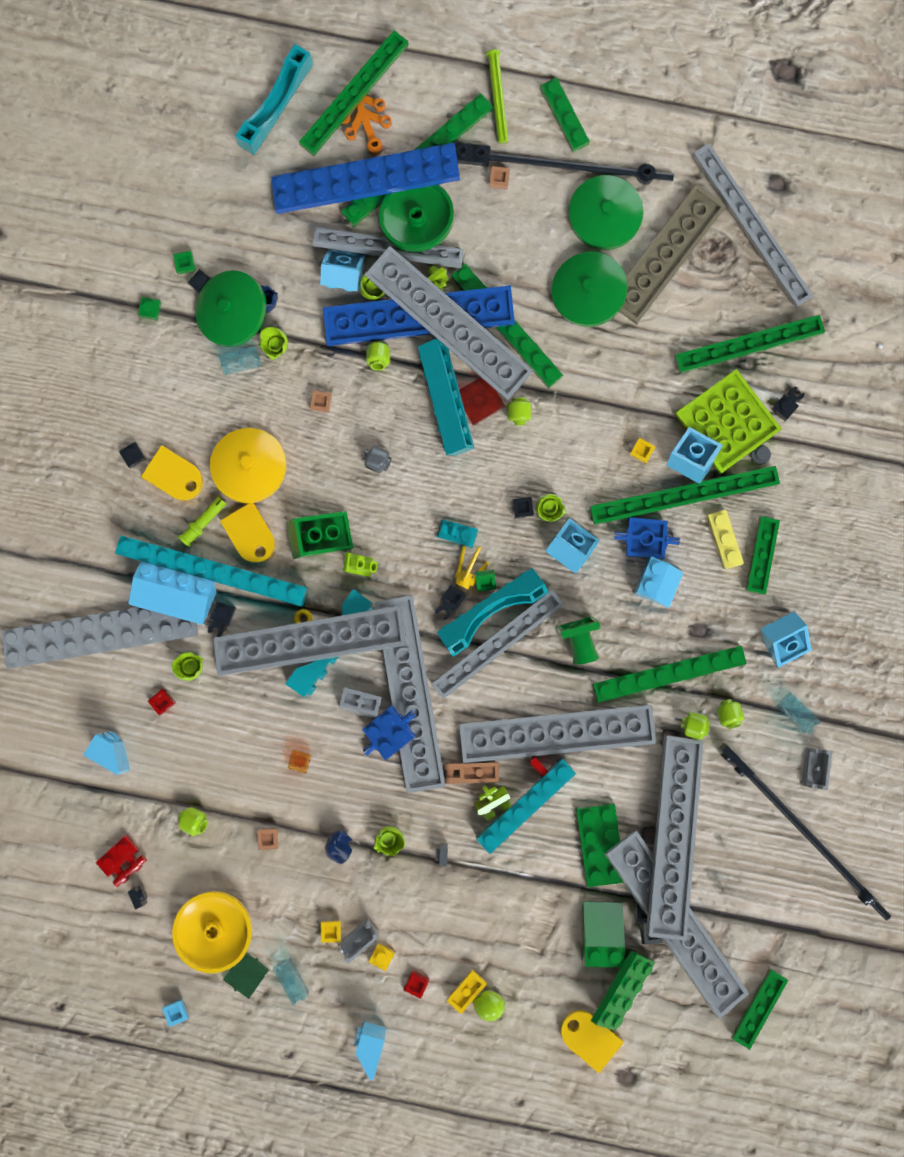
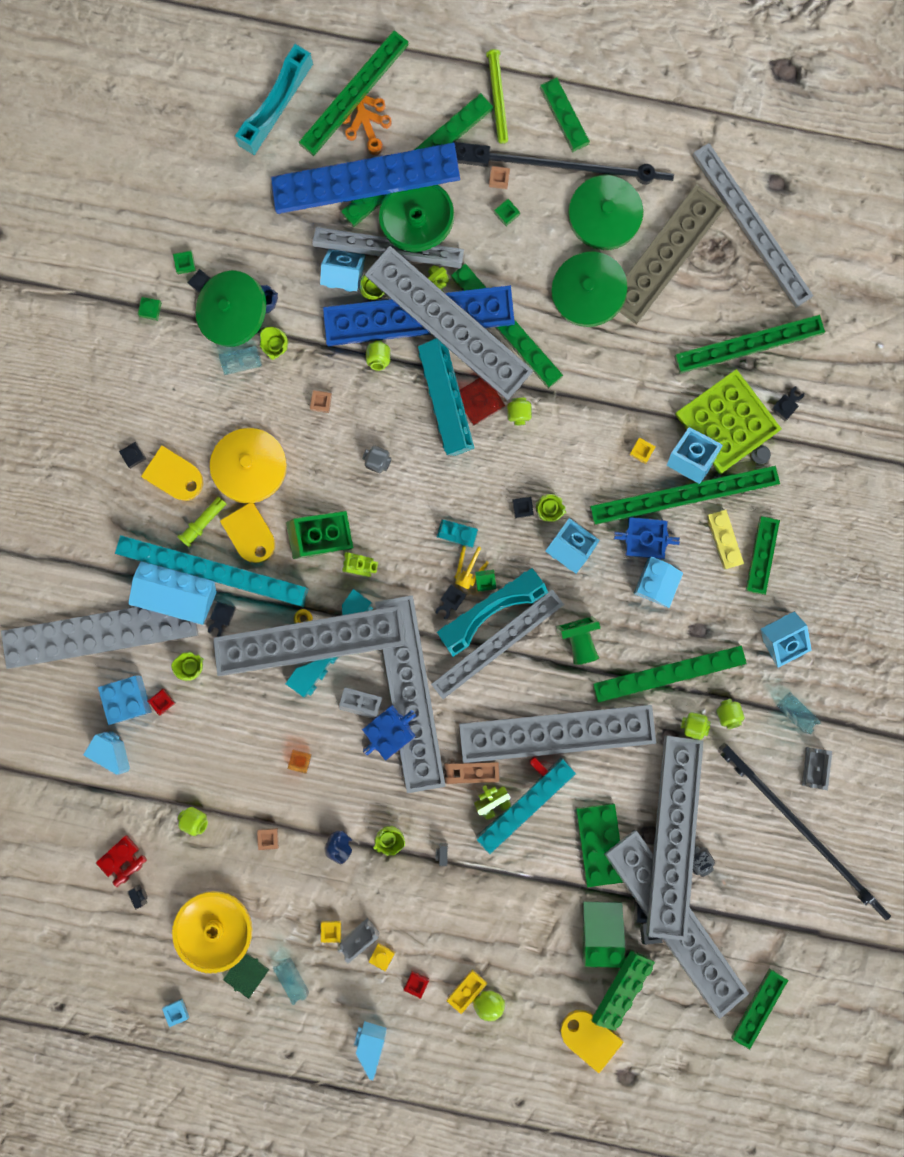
none -> dark azure brick [98,676,152,725]
none -> green plate [494,199,520,226]
none -> head [693,846,715,877]

